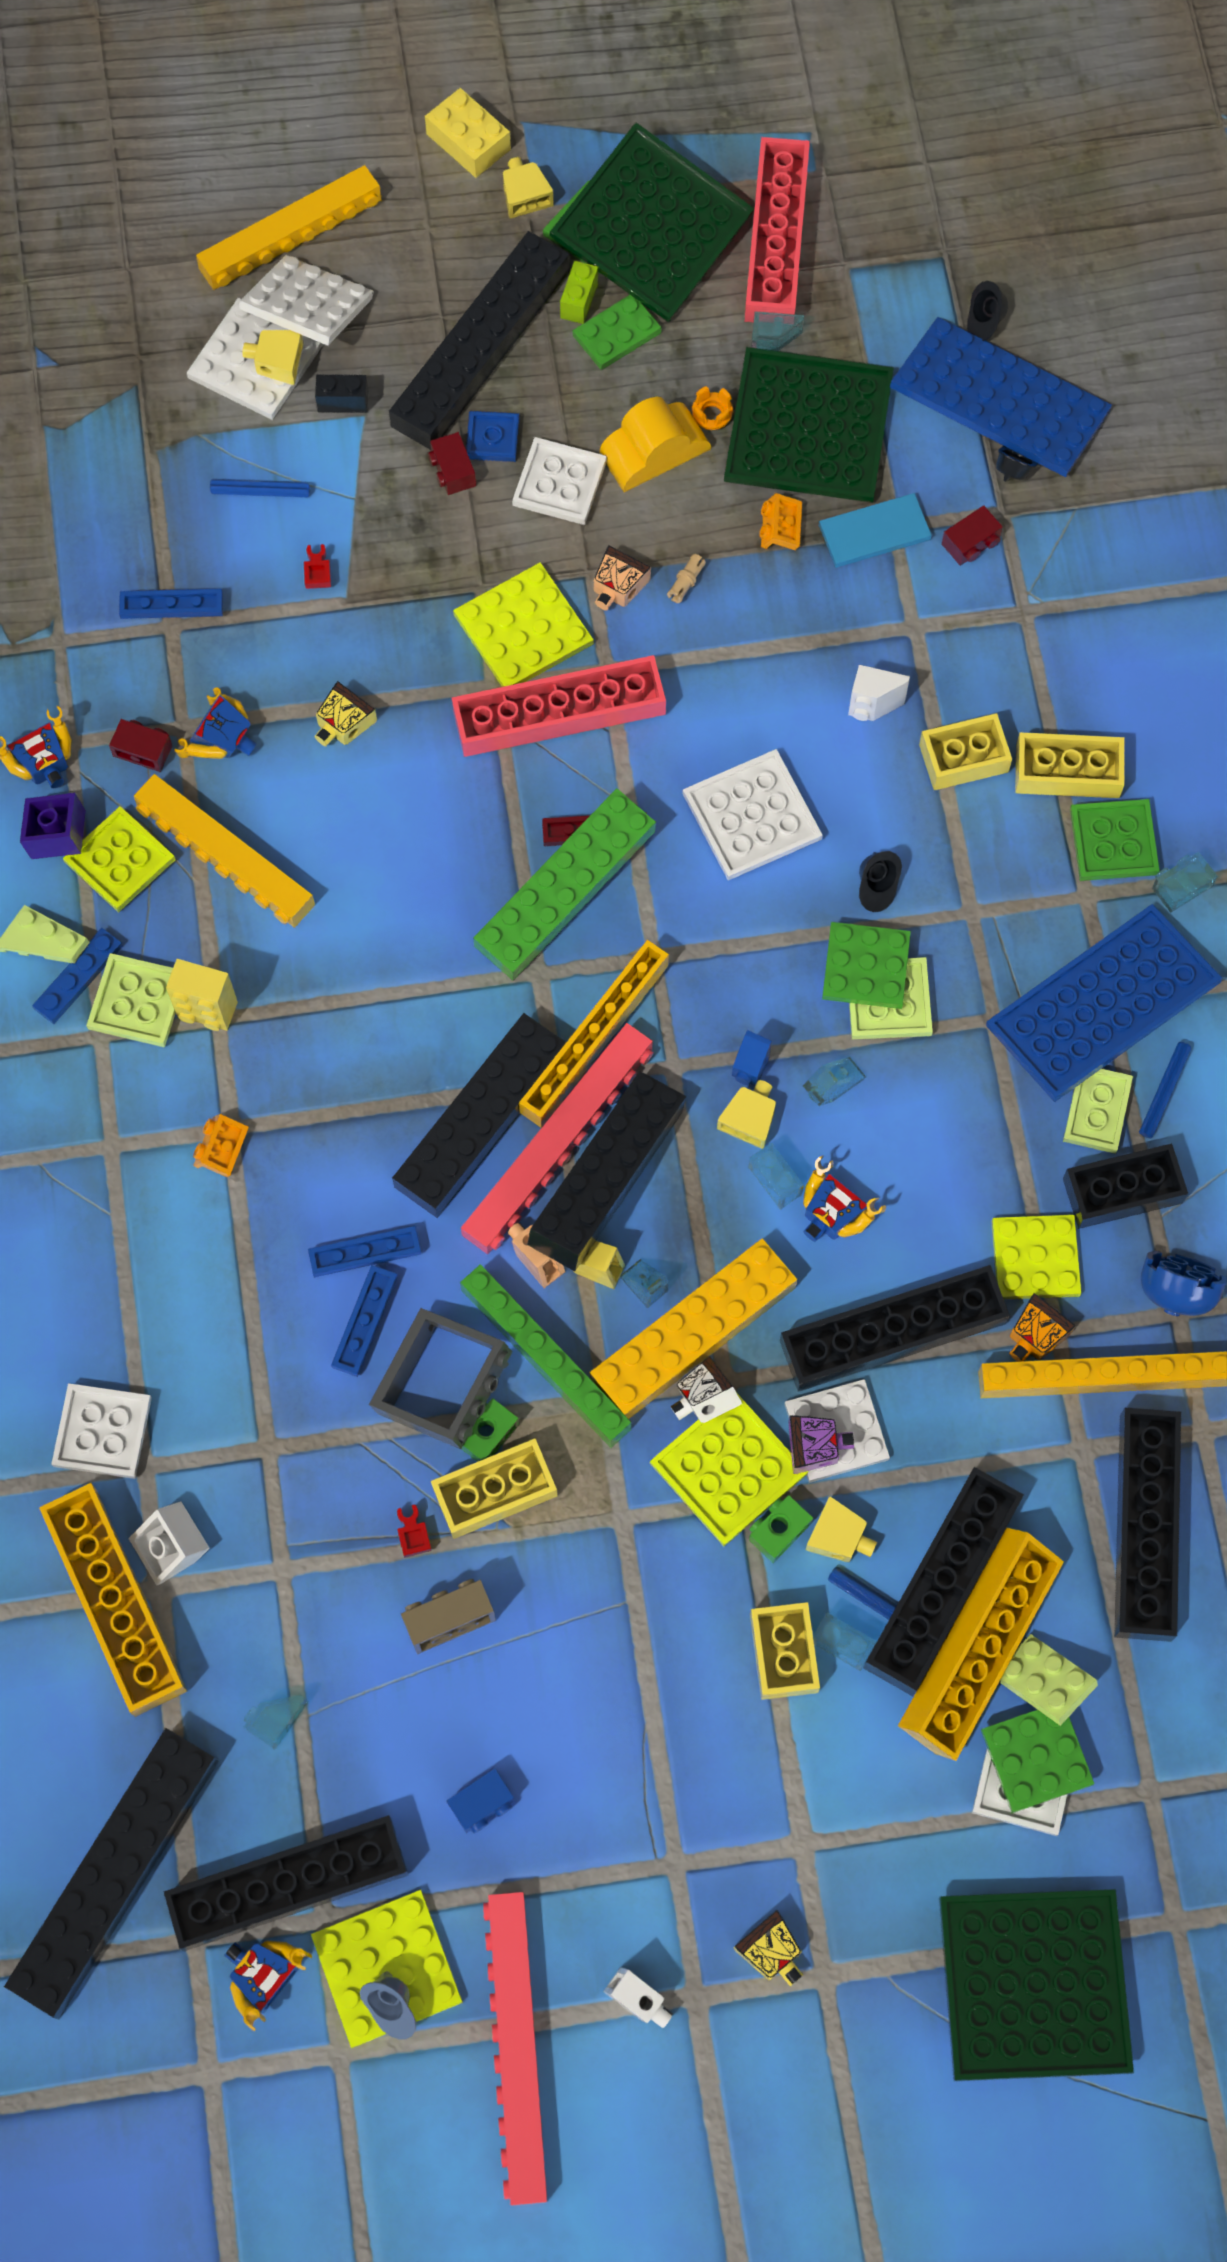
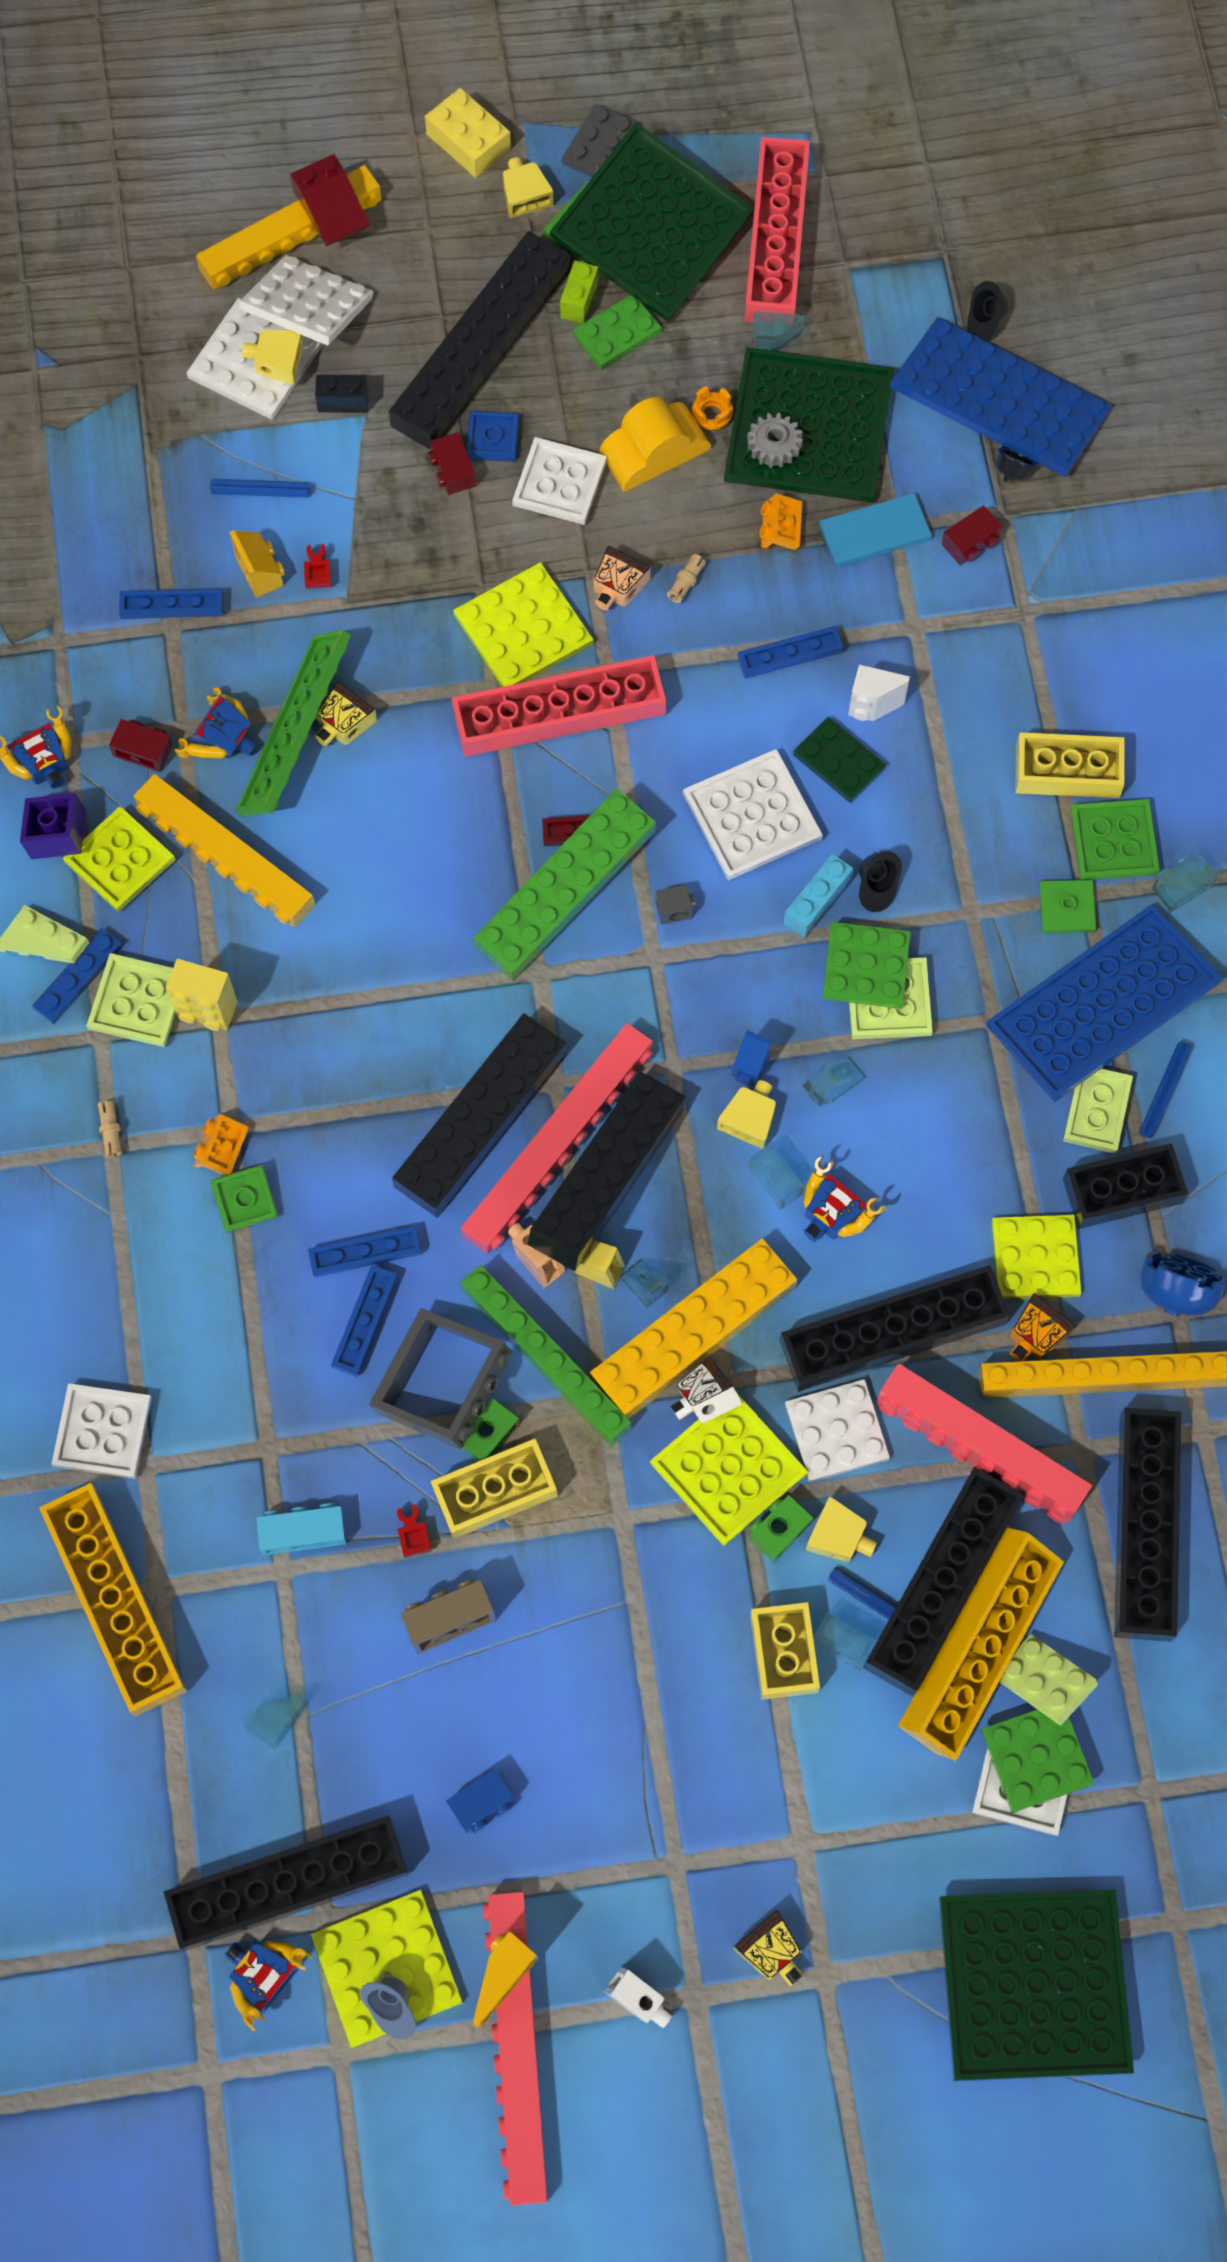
black brick [4,1728,219,2019] -> none
white slope [128,1501,210,1586] -> none
yellow brick [519,940,669,1128] -> none
torso [788,1415,854,1474] -> none
light yellow brick [919,713,1012,790] -> none
none -> tan pin [97,1101,122,1158]
none -> bright green plate [210,1164,278,1233]
none -> yellow slope [229,530,285,598]
none -> bright green plate [235,630,351,817]
none -> medium azure brick [256,1503,347,1556]
none -> dark red slope [290,154,370,247]
none -> yellow slope [473,1931,538,2029]
none -> dark grey plate [562,104,638,177]
none -> dark grey brick [655,885,696,925]
none -> blue plate [737,626,843,679]
none -> light grey gear [747,413,803,468]
none -> medium azure brick [784,854,854,939]
none -> dark green plate [793,717,886,804]
none -> coral brick [876,1363,1092,1524]
none -> bright green plate [1039,880,1096,933]

